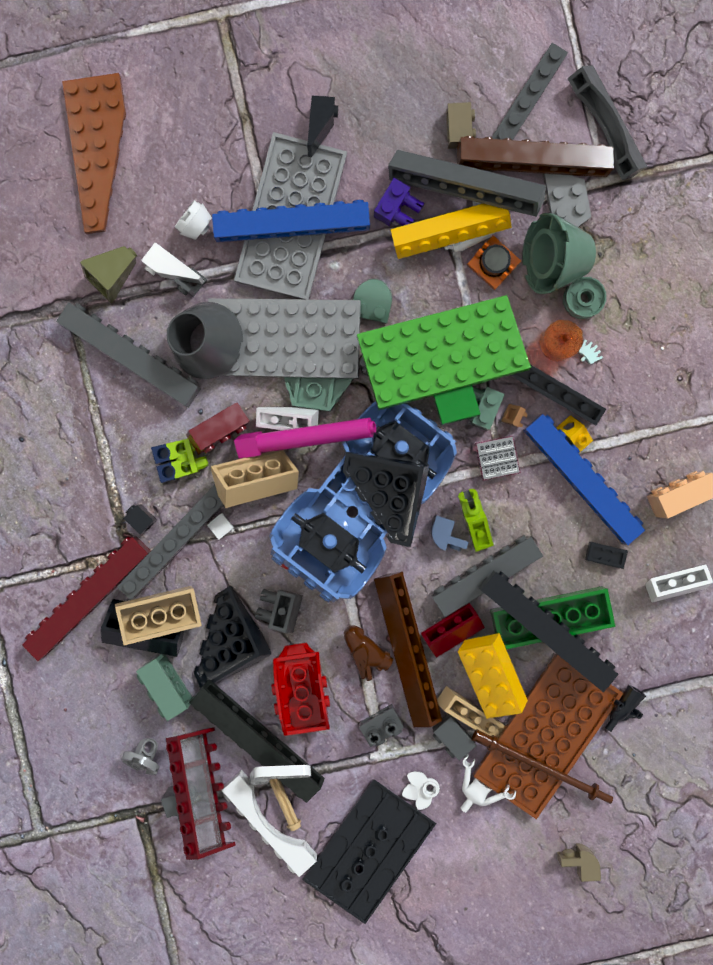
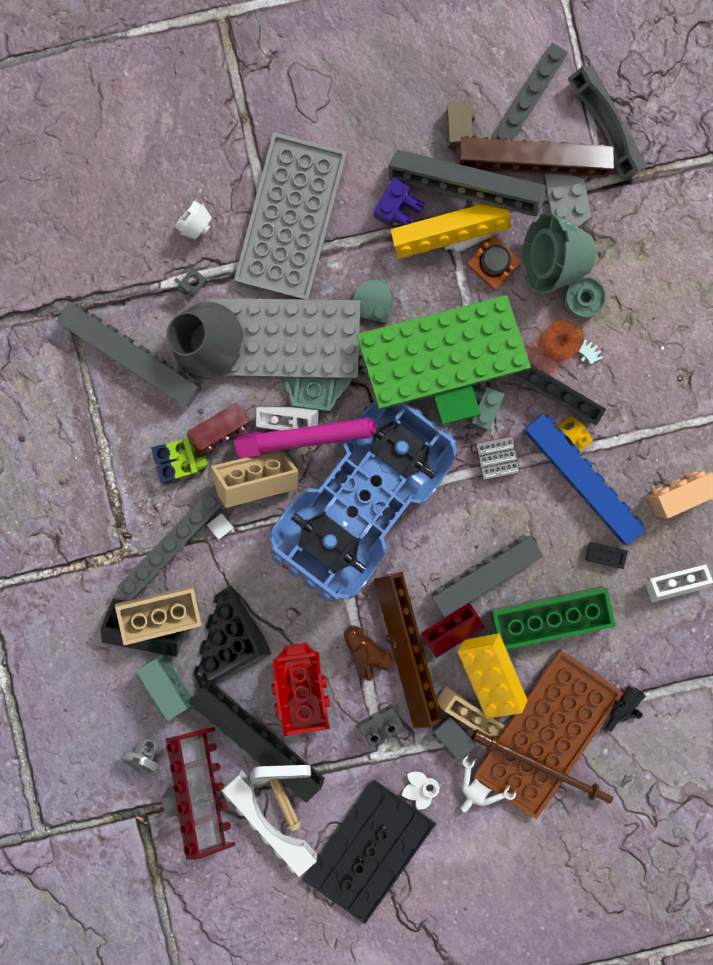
dark red brick [22,536,151,661] -> none
dark orange wing [62,73,126,234] -> none
olive slope [80,246,137,304] -> none
black brick [123,504,157,535] -> none
white slope [141,243,205,284] -> none
blue brick [212,200,370,242] -> none
dark grey brick [255,589,303,633] -> none
black slope [307,95,338,157] -> none
black slope [343,452,429,547] -> none
sand blue brick [431,515,469,551] -> none
lime plate [458,489,494,552] -> none
black brick [479,571,619,693] -> none
medium nougat tile [501,404,527,427] -> none
dark tan brick [557,843,601,882] -> none

